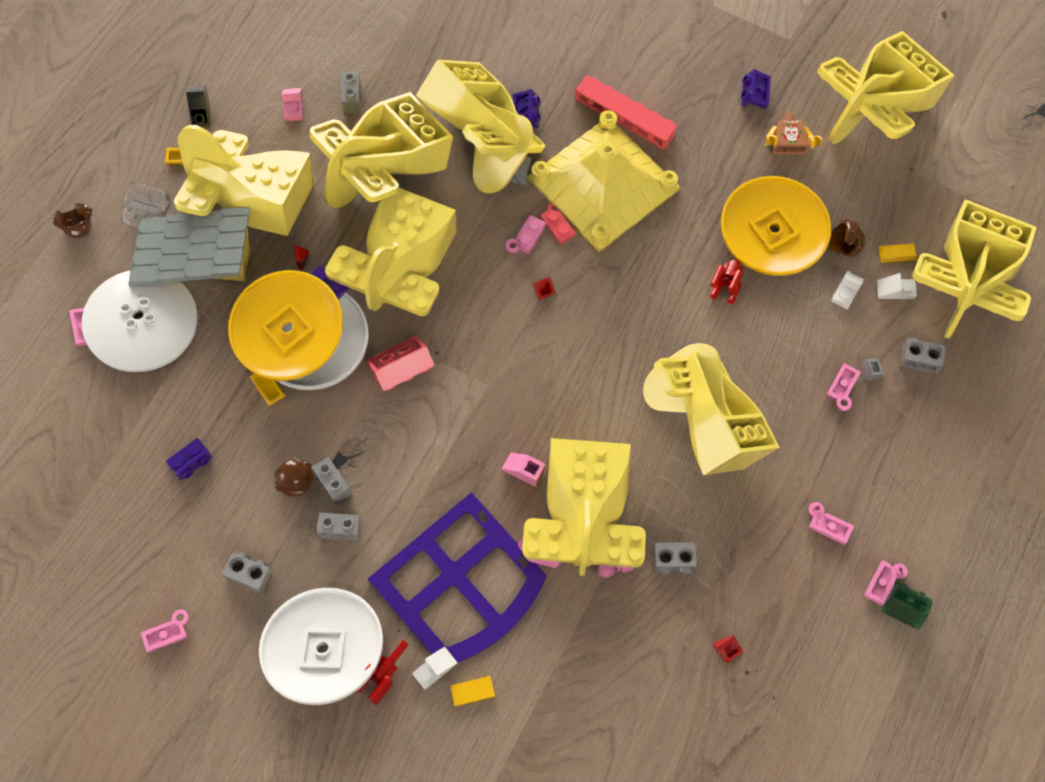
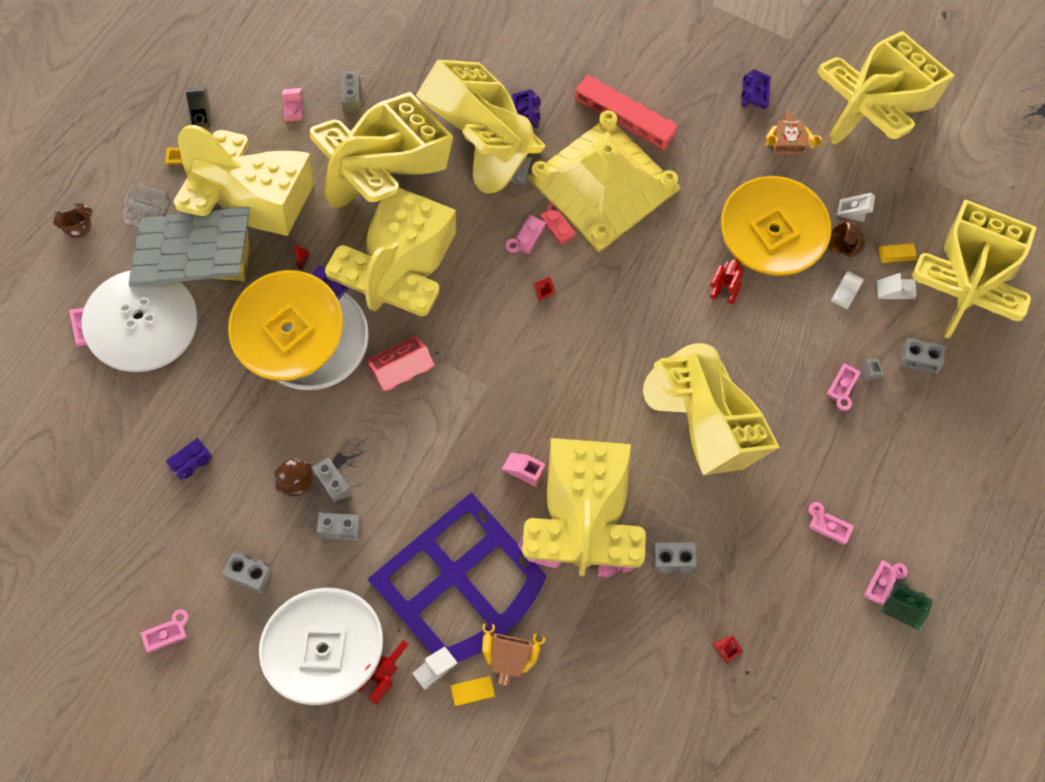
yellow tile [249,374,285,406] -> none
none -> nougat torso [482,624,545,686]
none -> white slope [837,193,875,222]

